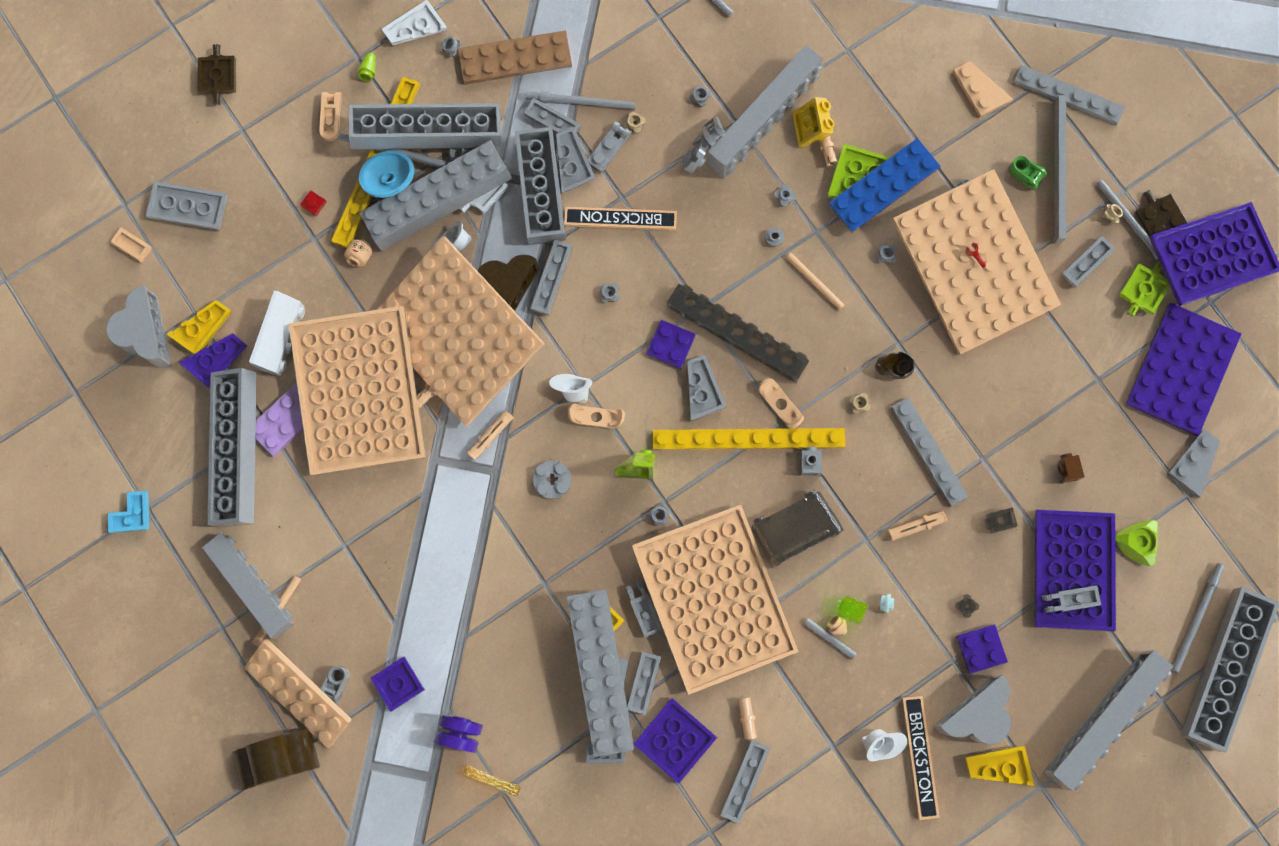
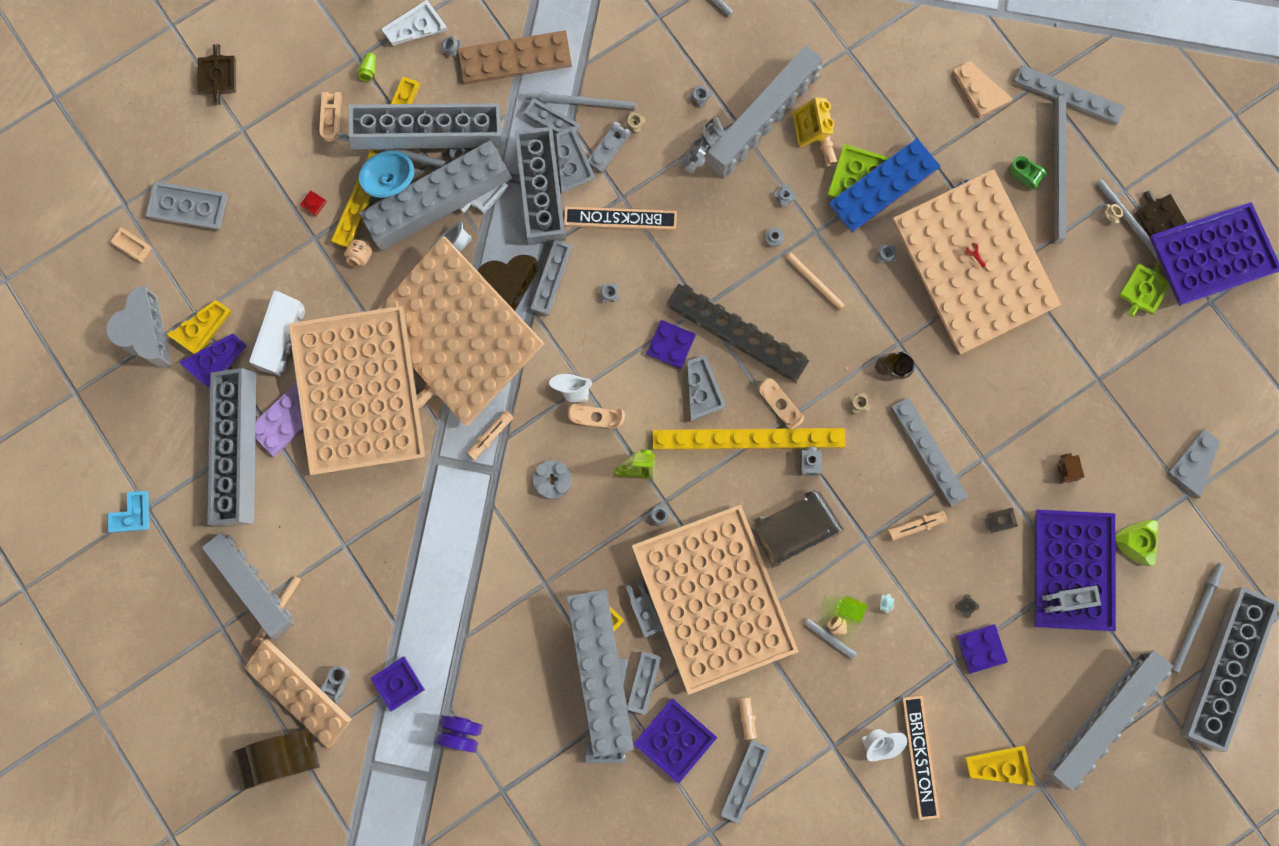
clear yellow axle [463,766,521,796] -> none
light grey brick [934,675,1011,744] -> none
light grey plate [1061,236,1116,288] -> none
dark purple plate [1125,302,1242,436] -> none

